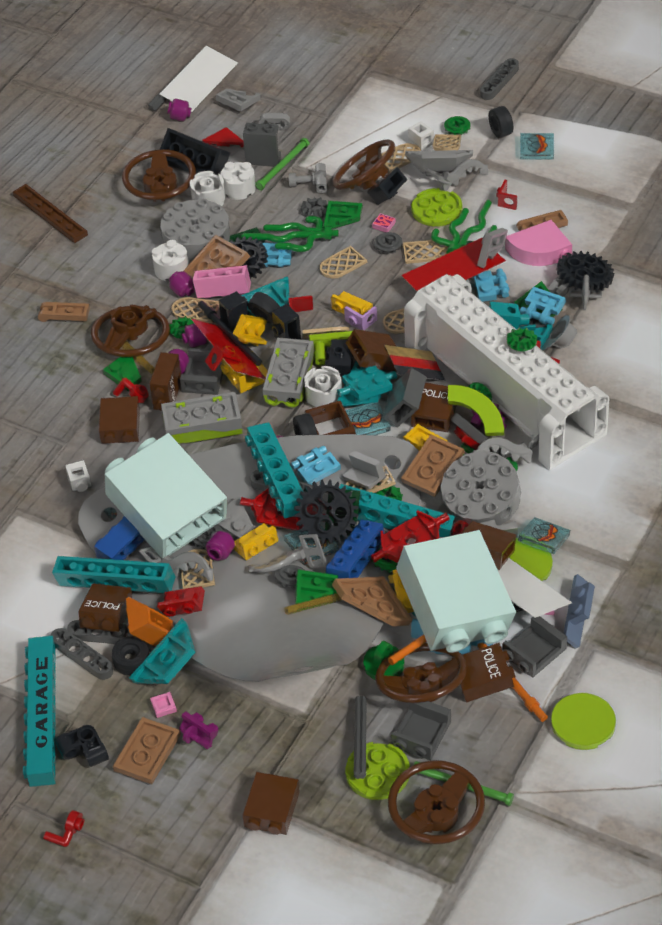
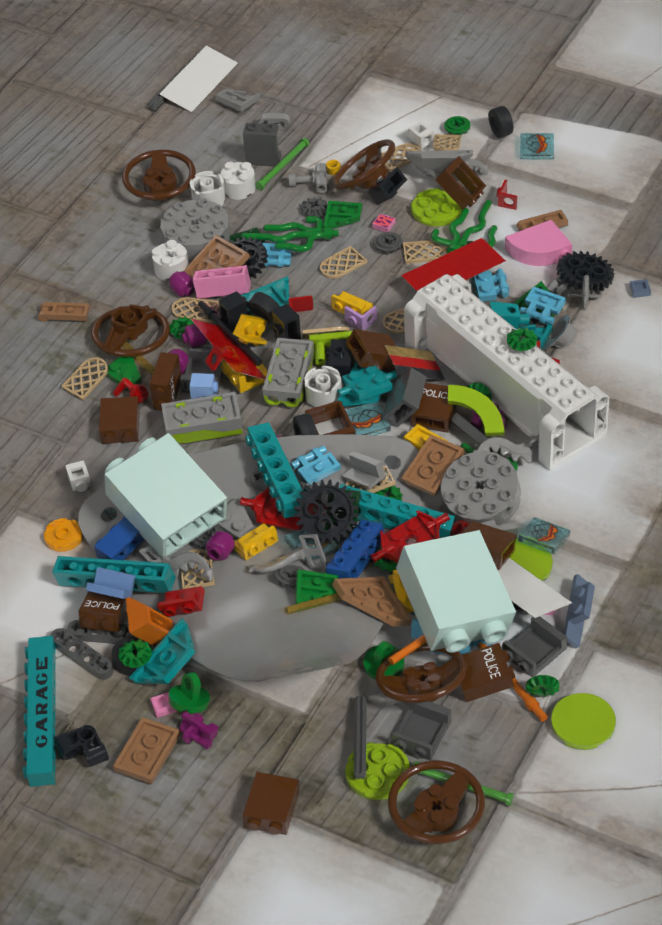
reddish brown tile [13,184,88,243] -> none
red plate [43,810,85,847] -> none
black slope [160,128,230,175] -> none
magenta head [167,98,192,122] -> none
red tile [202,127,244,147] -> none
red tile [454,426,480,450] -> none
light grey wing [477,228,508,268] -> none
dark grey beam [480,58,519,100] -> none
none -> light orange tile [43,518,83,552]
none -> tan window [61,358,108,401]
none -> medium blue panel [86,568,135,599]
none -> green gear [118,639,152,668]
none -> green tile [168,672,210,714]
none -> light blue brick [189,373,218,399]
none -> yellow axle [326,159,341,175]
none -> reddish brown window [435,156,487,210]
none -> green gear [526,675,560,697]
none -> sand blue tile [629,279,651,298]

